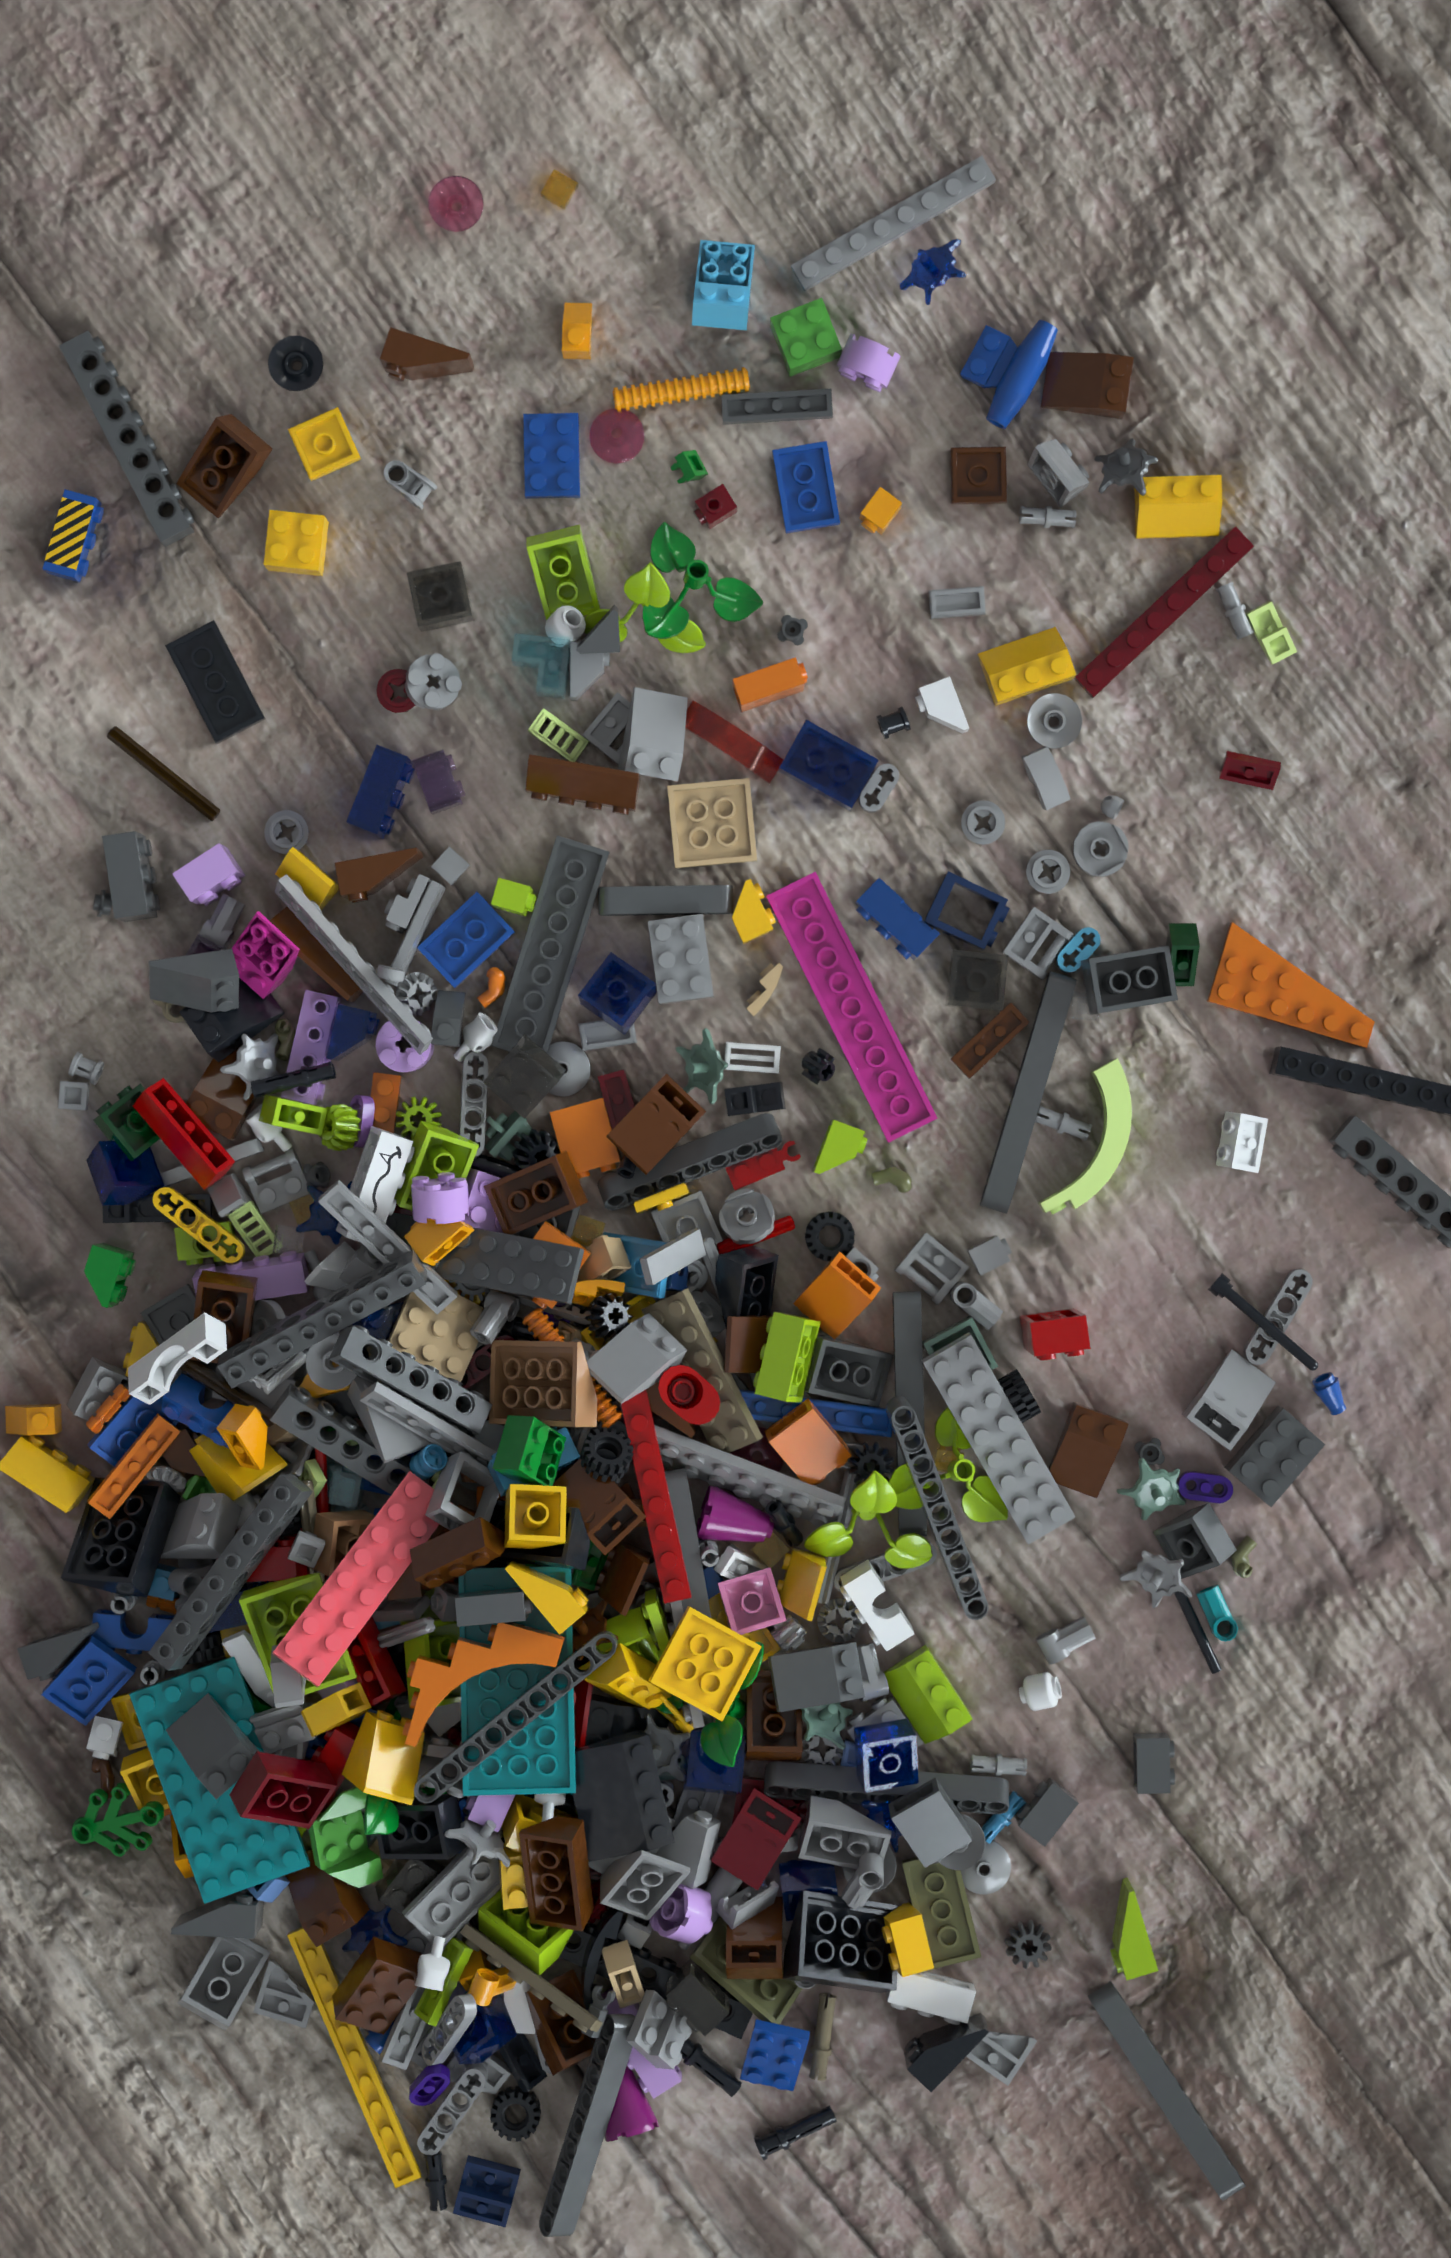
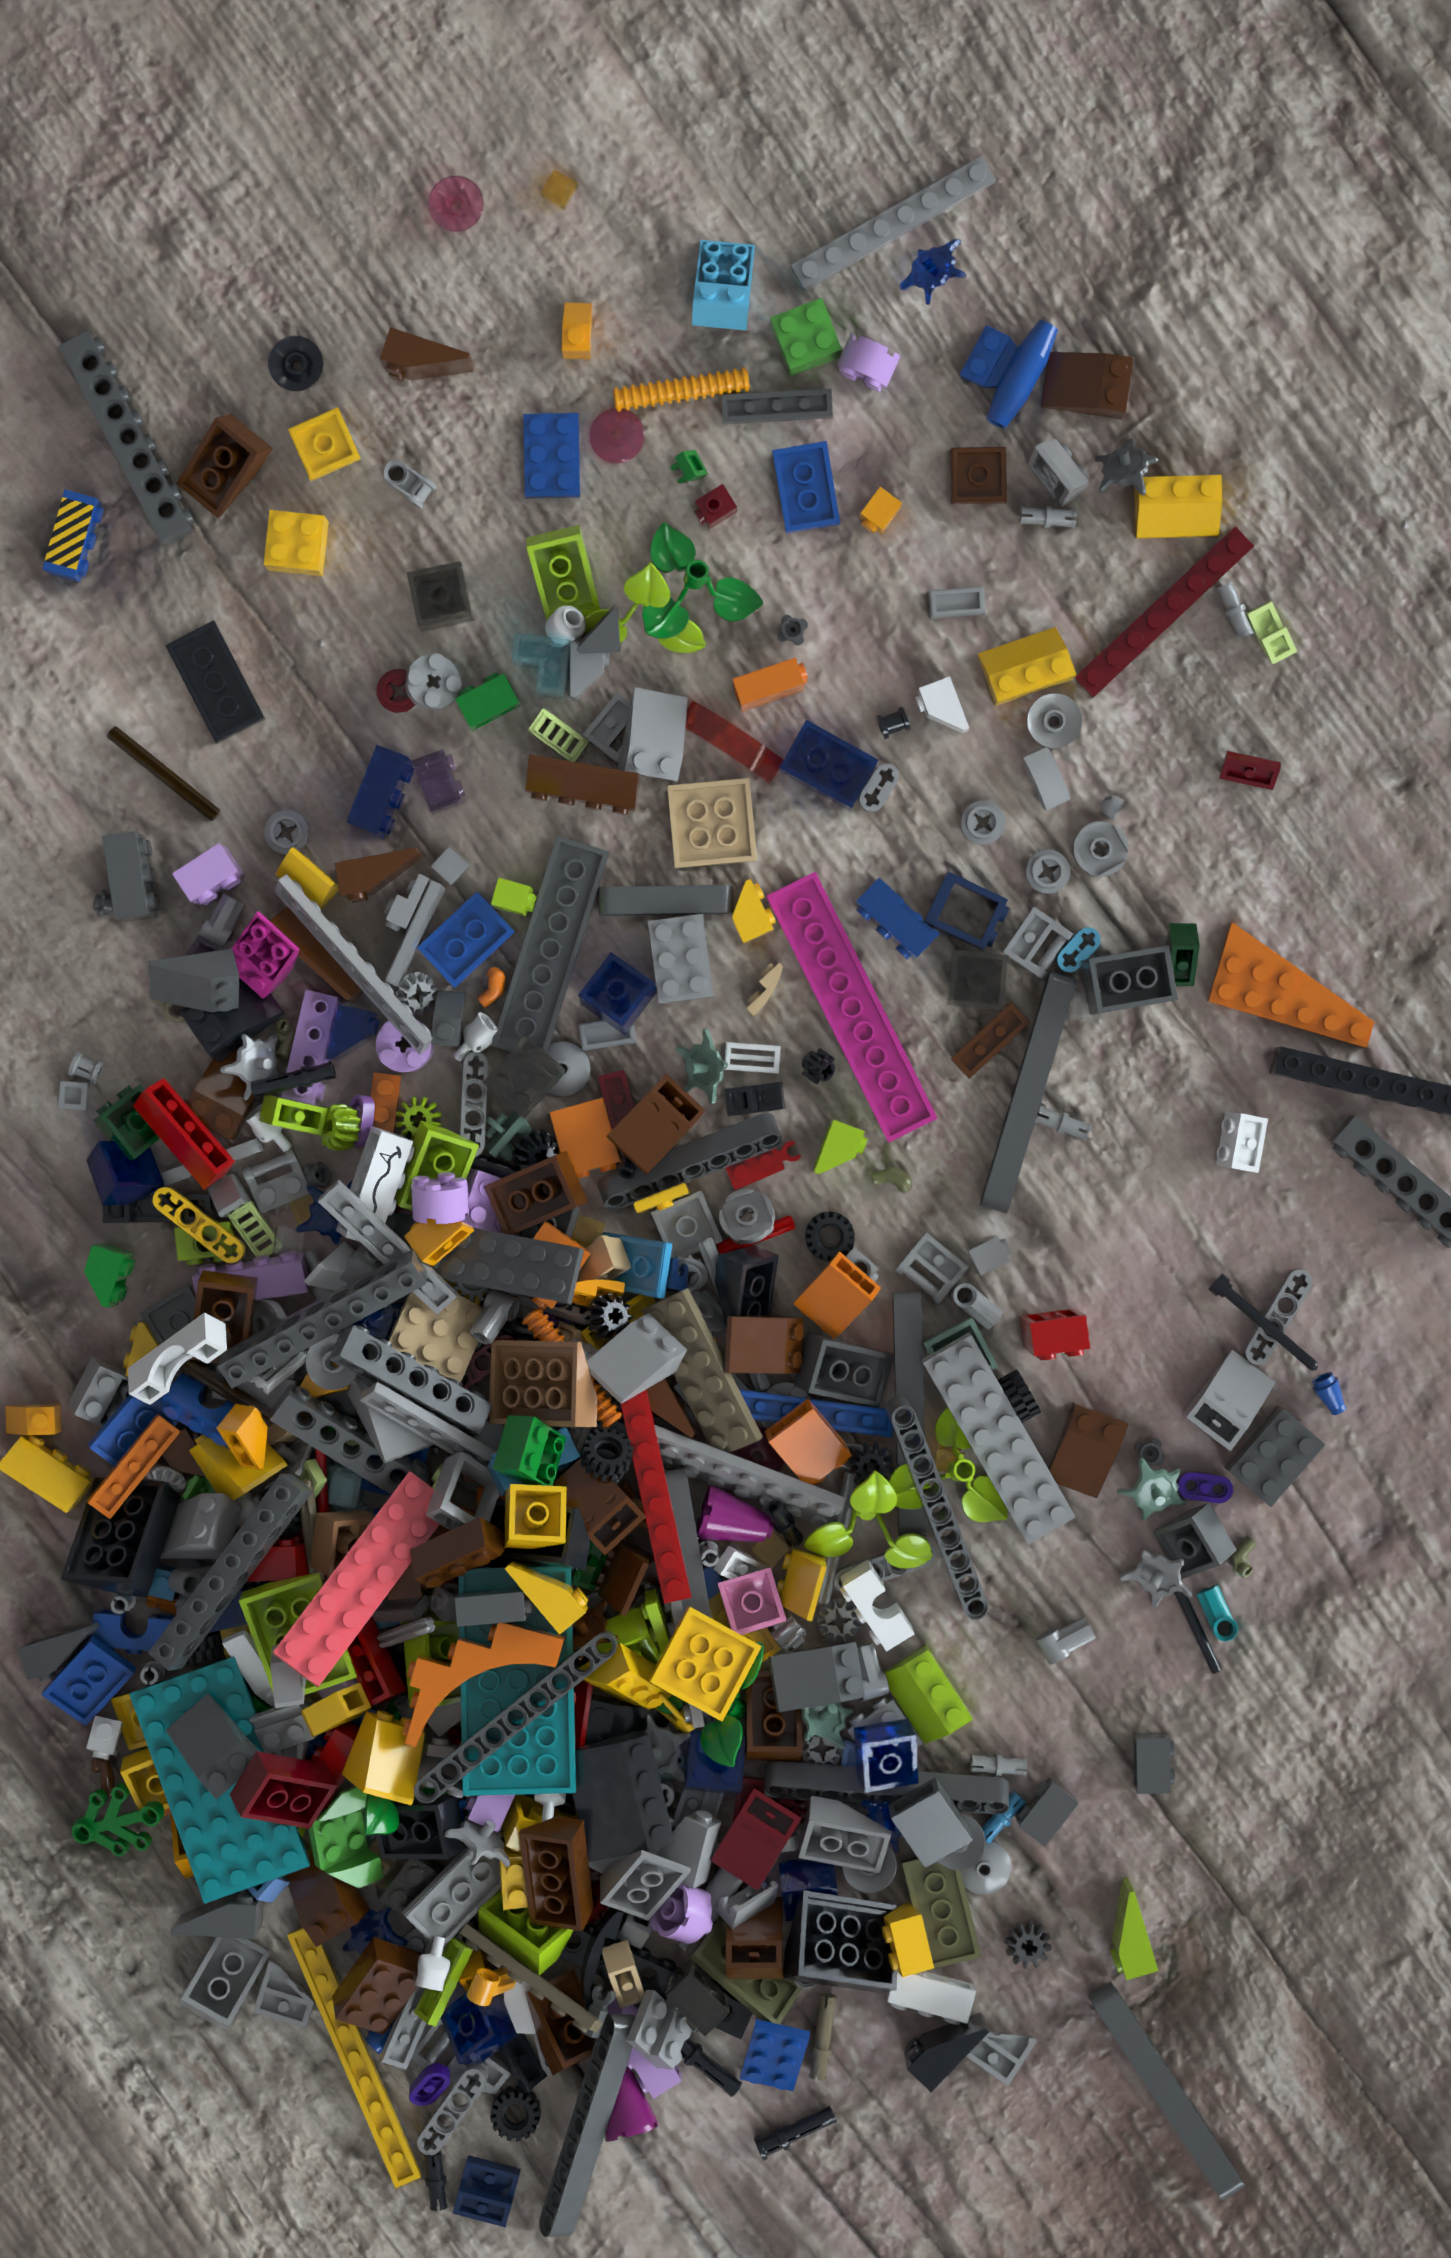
orange axle [86,1384,131,1434] -> none
light grey tile [288,1531,325,1568] -> none
light grey tile [376,965,406,982] -> none
dark azure wheel [410,1444,447,1480] -> none
light grey beam [422,1993,477,2066] -> none
light grey tile [639,1229,706,1285] -> none
red piece [658,1365,720,1425] -> none
lime slope [754,1312,821,1403] -> none
light grey piece [842,1853,884,1909] -> none
white head [1019,1672,1062,1711] -> none
yellowish green arch [1038,1058,1132,1215] -> none
none -> green brick [455,673,521,732]

